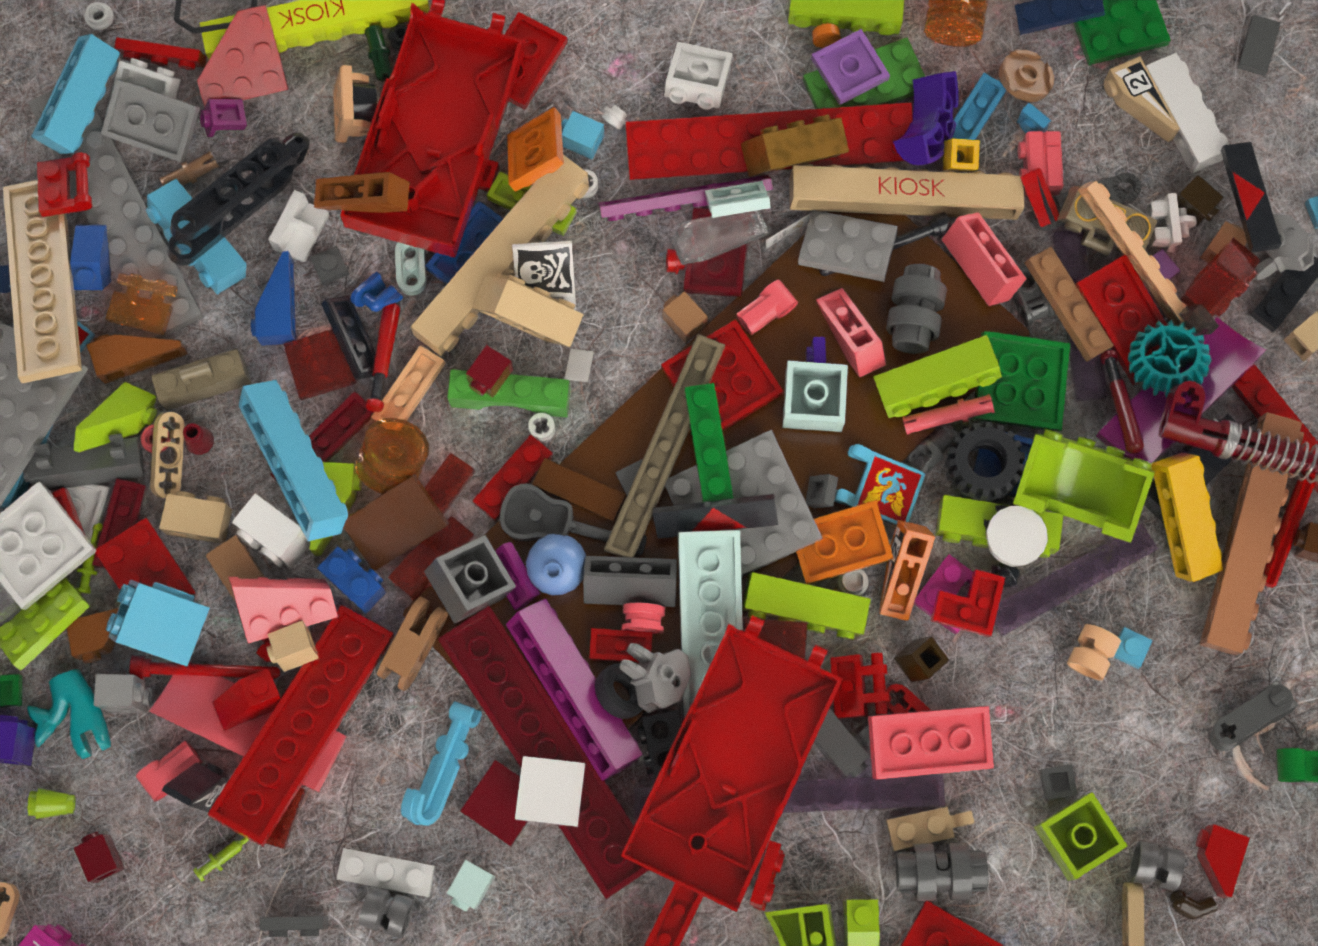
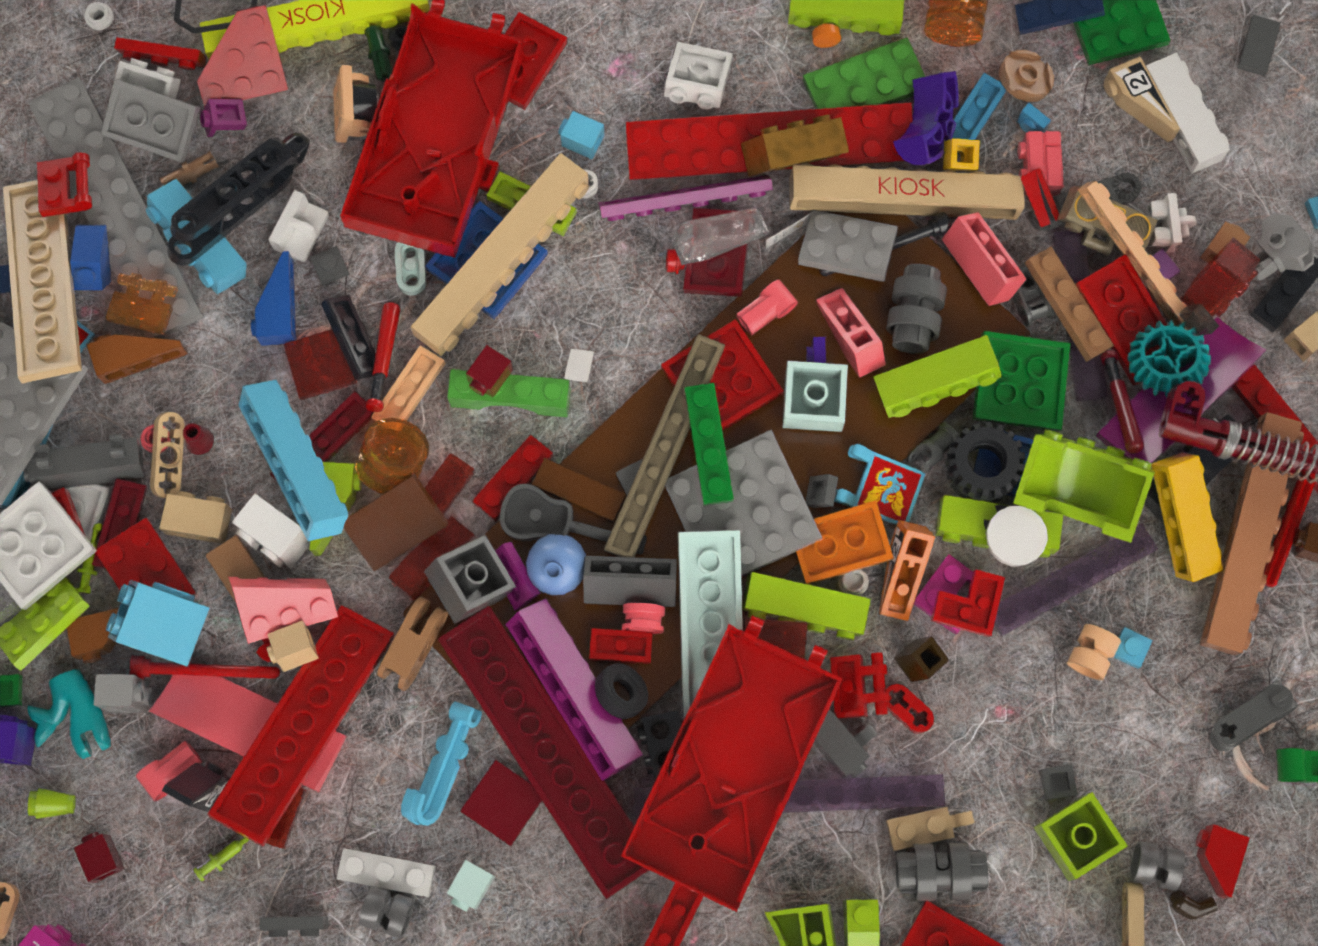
medium azure brick [31,34,120,154] -> none
lime slope [73,382,157,453] -> none
dark tan piece [151,348,252,411] -> none
red slope [212,668,281,731] -> none
dark orange slope [314,172,410,213] -> none
blue brick [317,546,387,614] -> none
blue piece [350,271,403,312] -> none
tan brick [472,273,584,347] -> none
orange plate [507,107,564,192] -> none
flag [512,241,576,310] -> none
white tile [515,756,585,827] -> none
white bush [528,413,555,442] -> none
white plate [602,105,628,131] -> none
light grey hinge [619,643,691,712] -> none
black tile [653,494,778,539] -> none
medium nougat brick [662,291,708,344] -> none
light aqua plate [705,181,770,218] -> none
red plate [750,840,785,911] -> none
medium lavender plate [811,29,890,105] -> none
coral plate [868,706,994,779] -> none
coral pin [903,394,995,435] -> none
black plate [991,562,1020,588] -> none
dark brown brick [1177,175,1224,227] -> none
black tile [1220,142,1282,253] -> none

